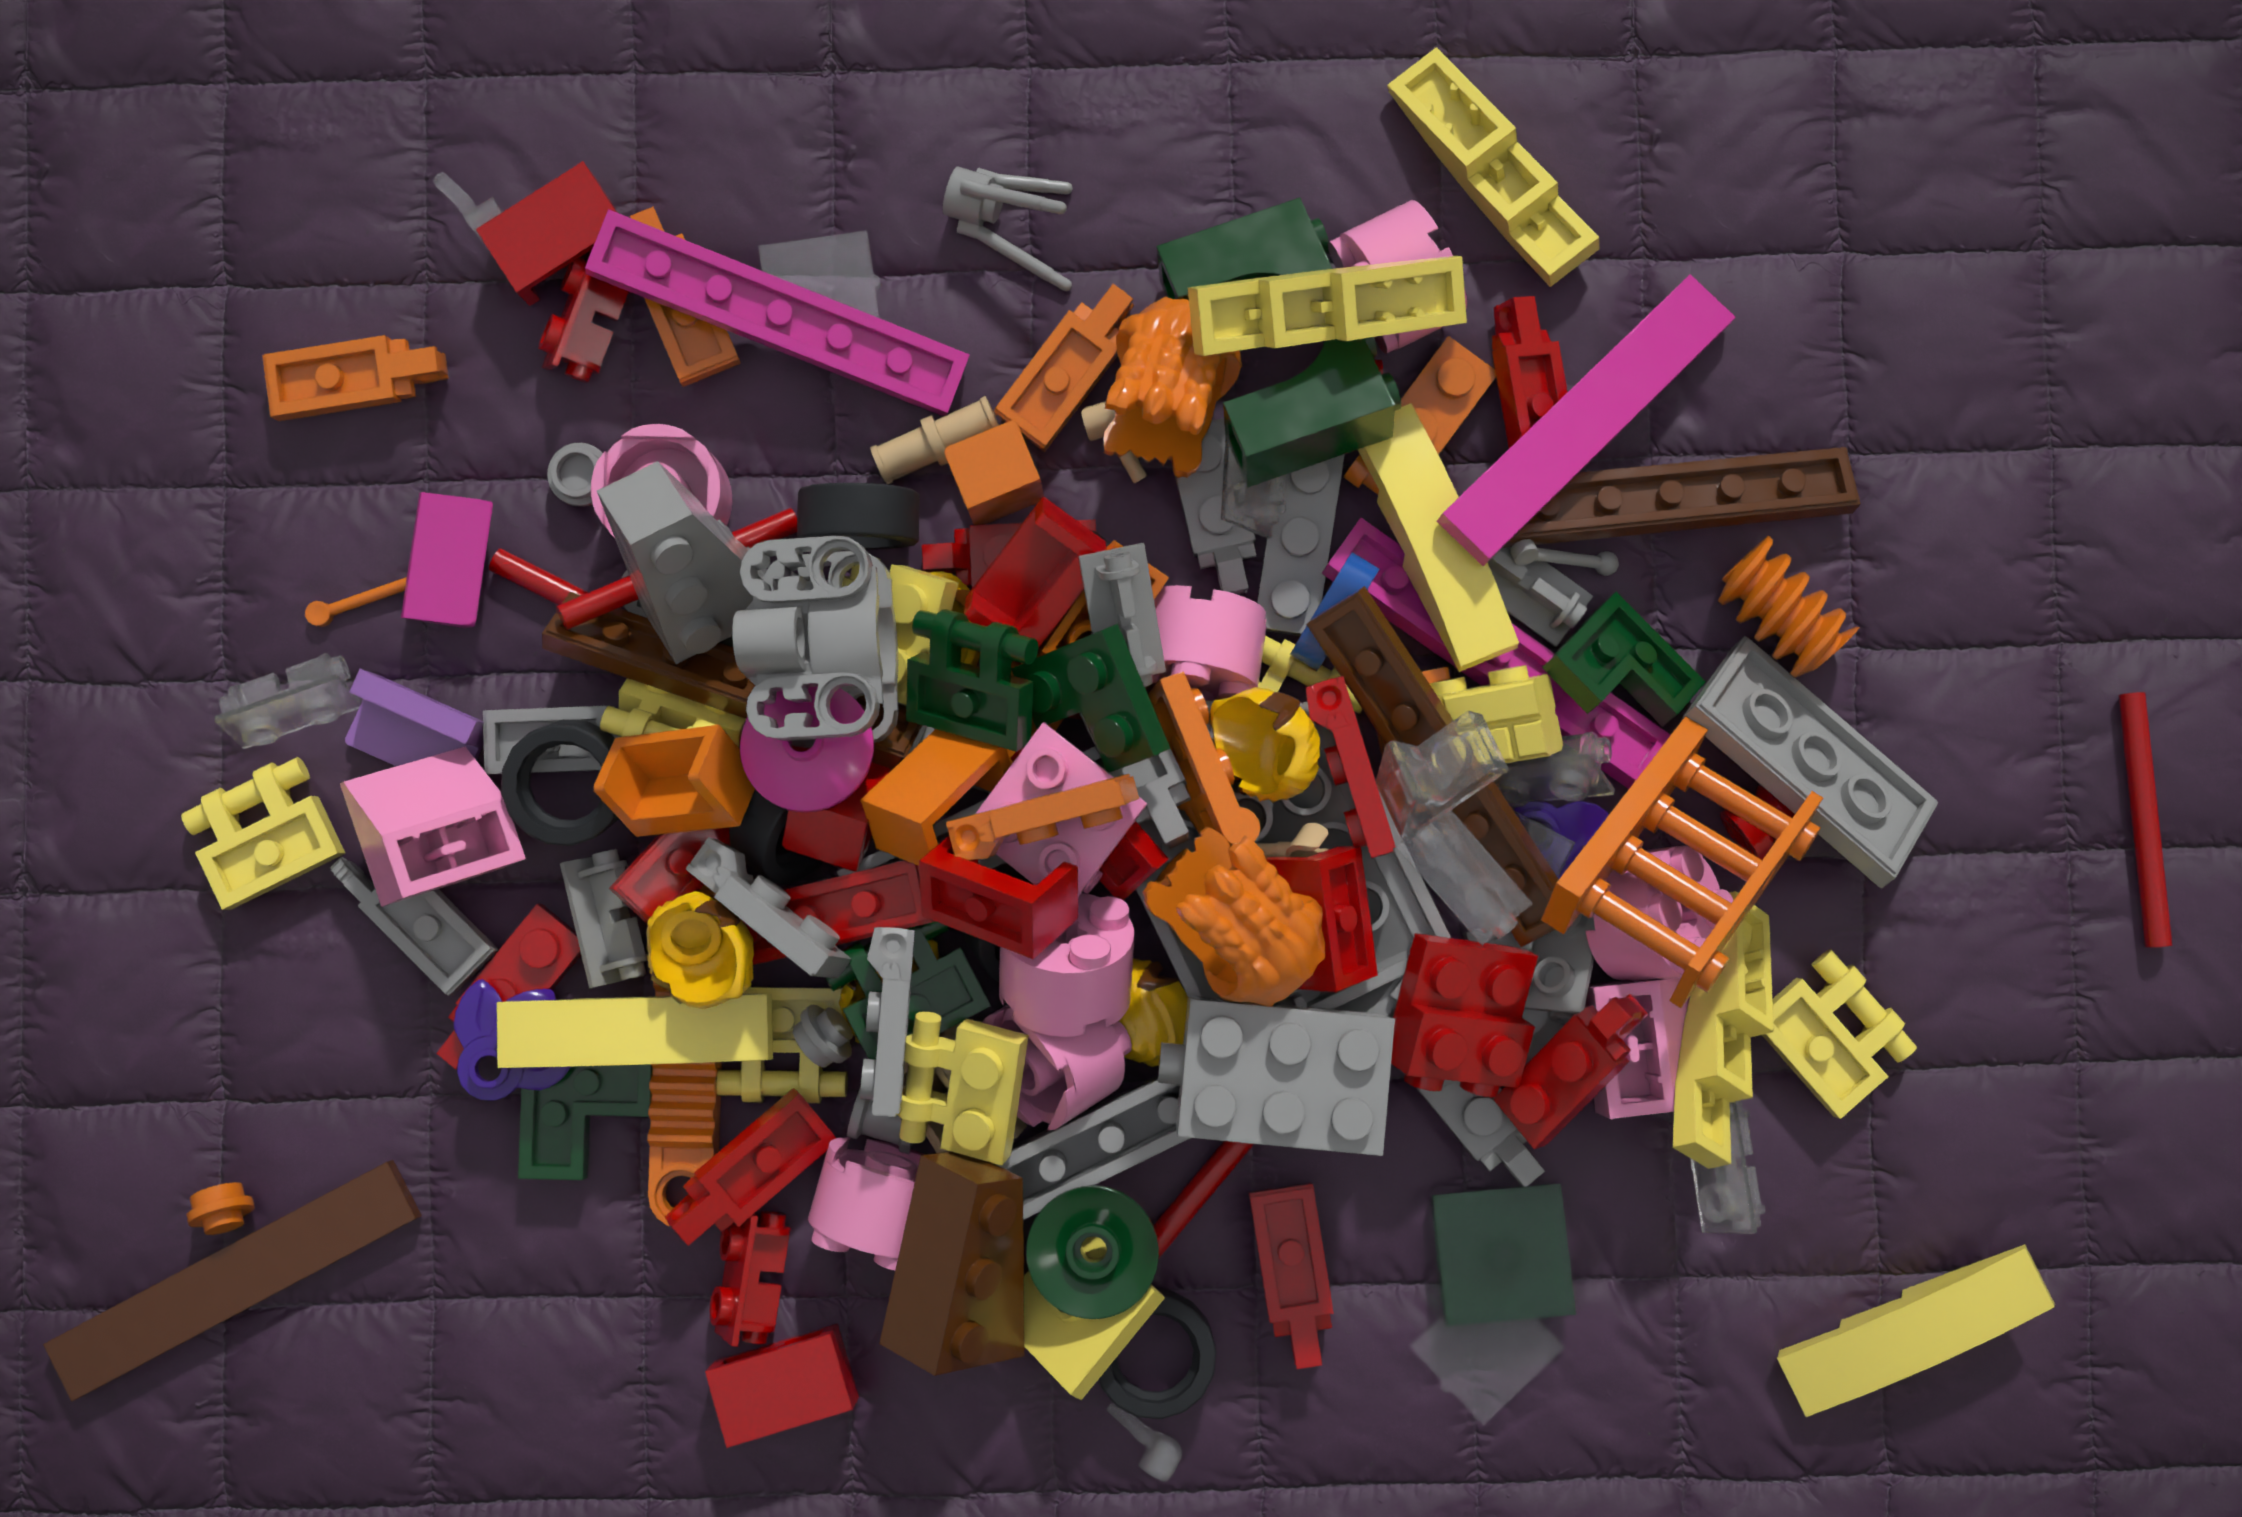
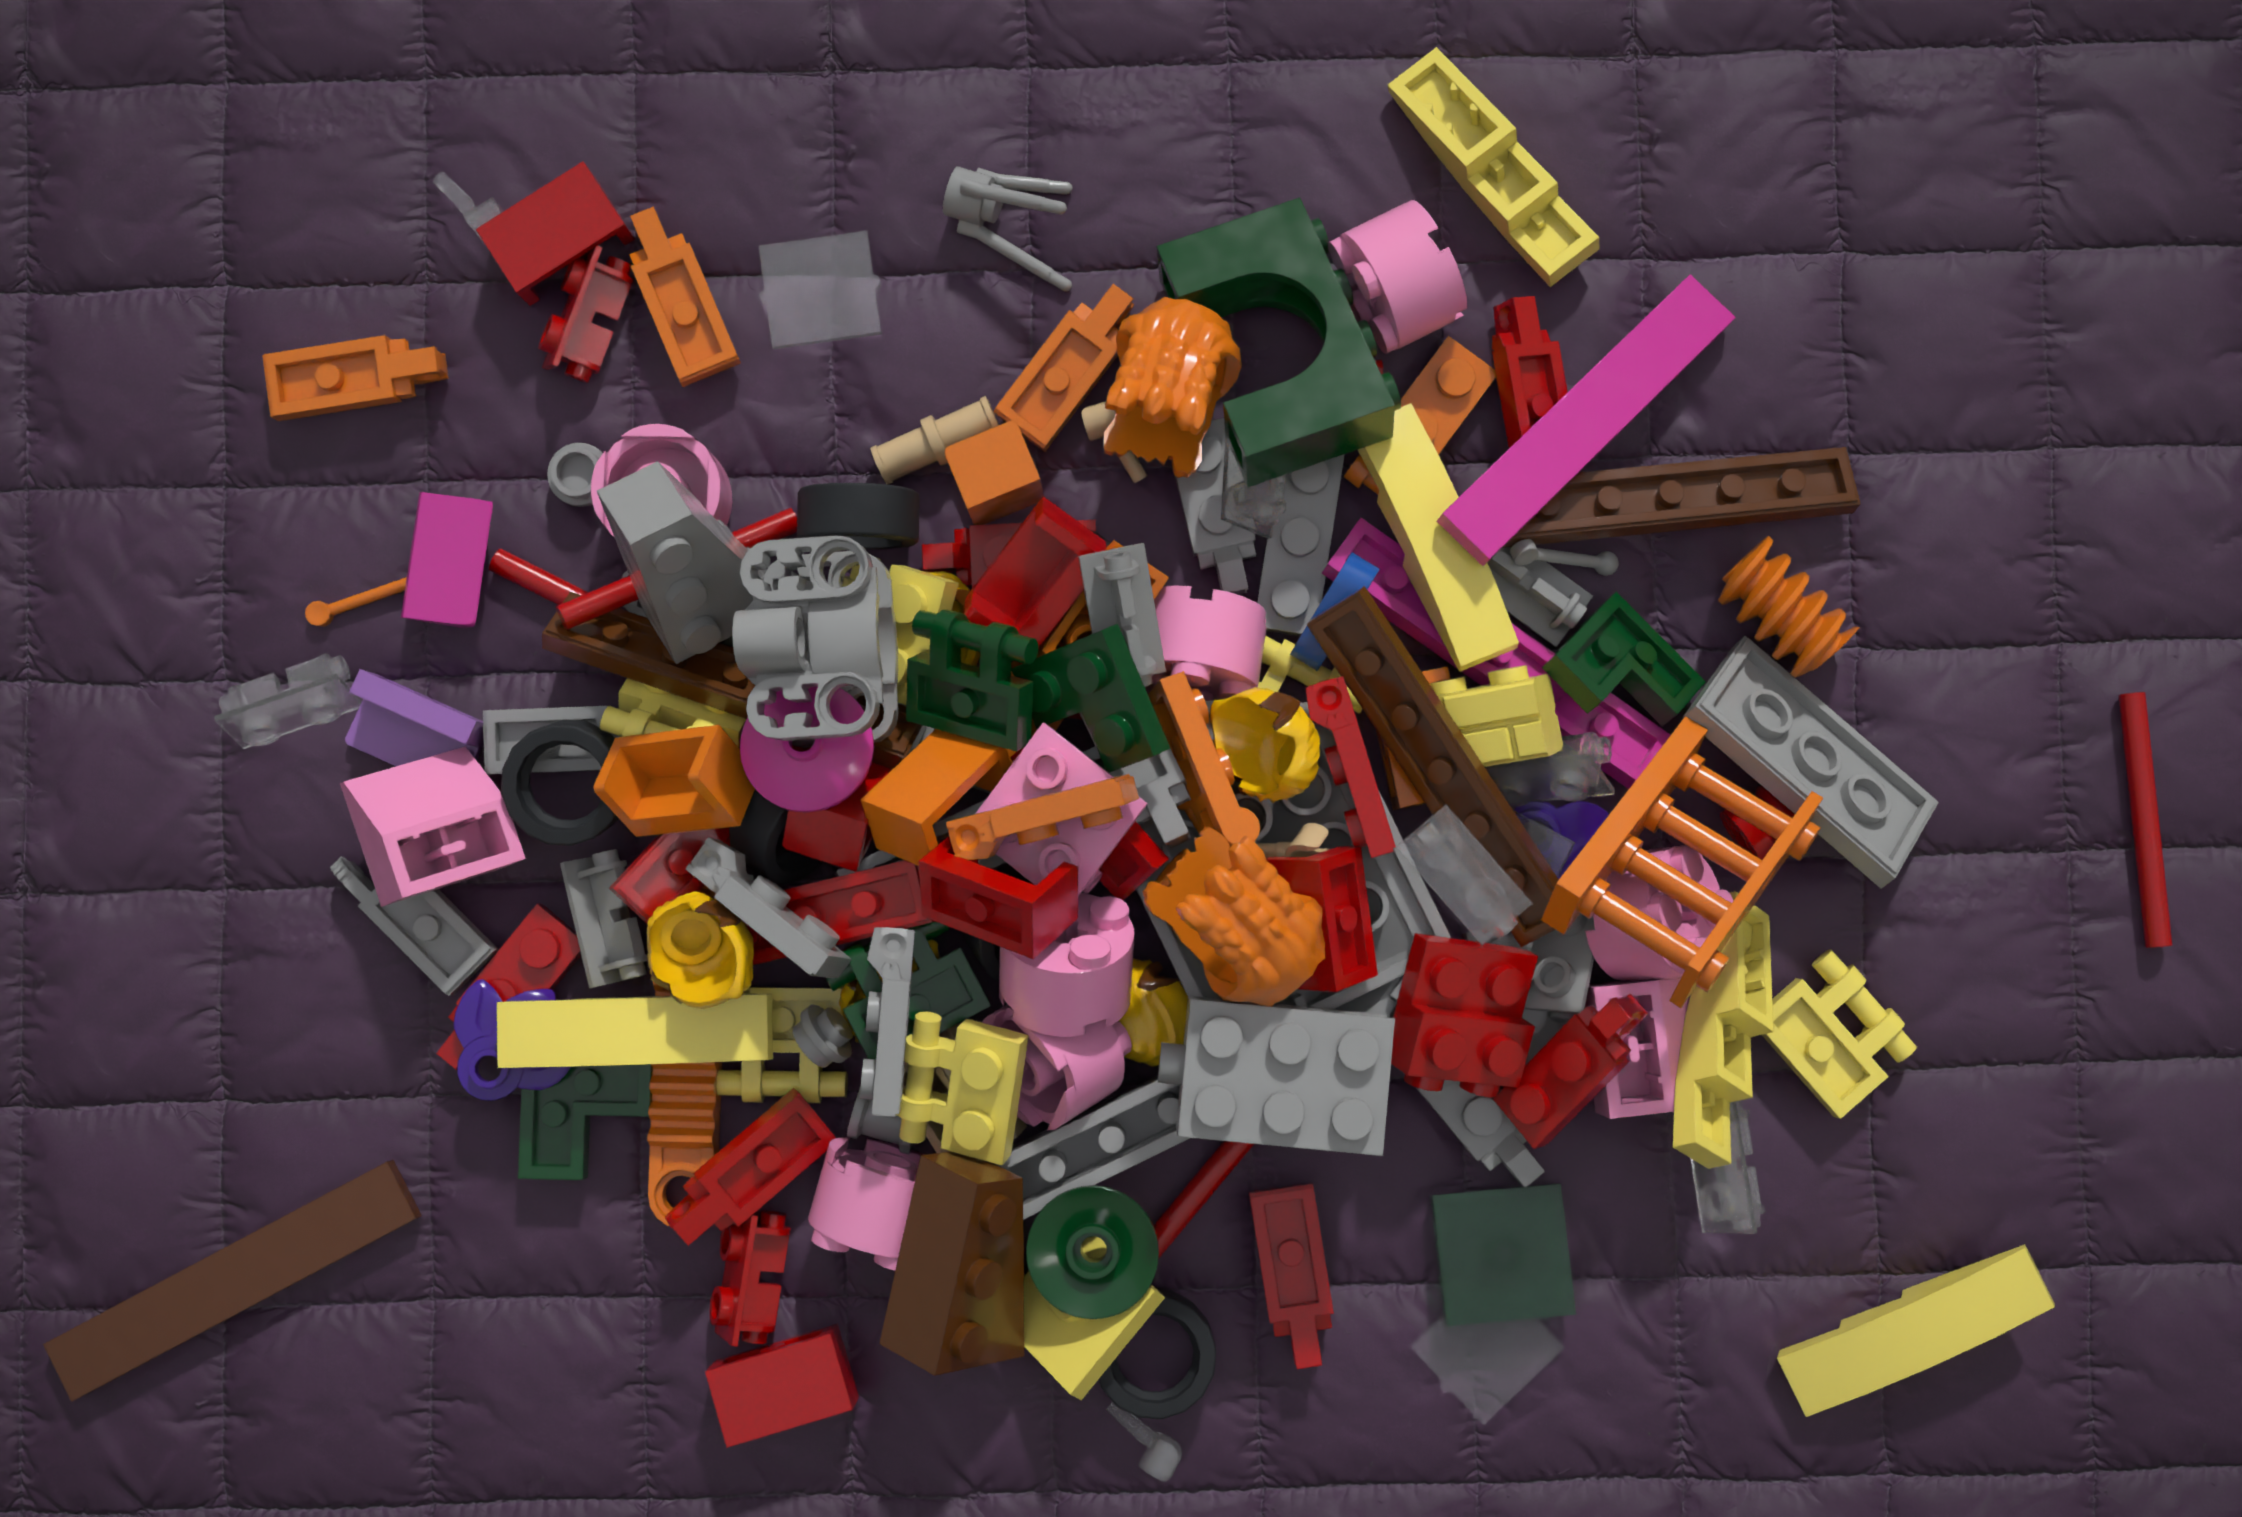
light yellow plate [181,757,346,910] -> none
orange plate [186,1182,255,1235] -> none
dark pink plate [585,209,970,416] -> none
light yellow slope [1188,256,1467,356] -> none
clear slope [1376,711,1509,839] -> none

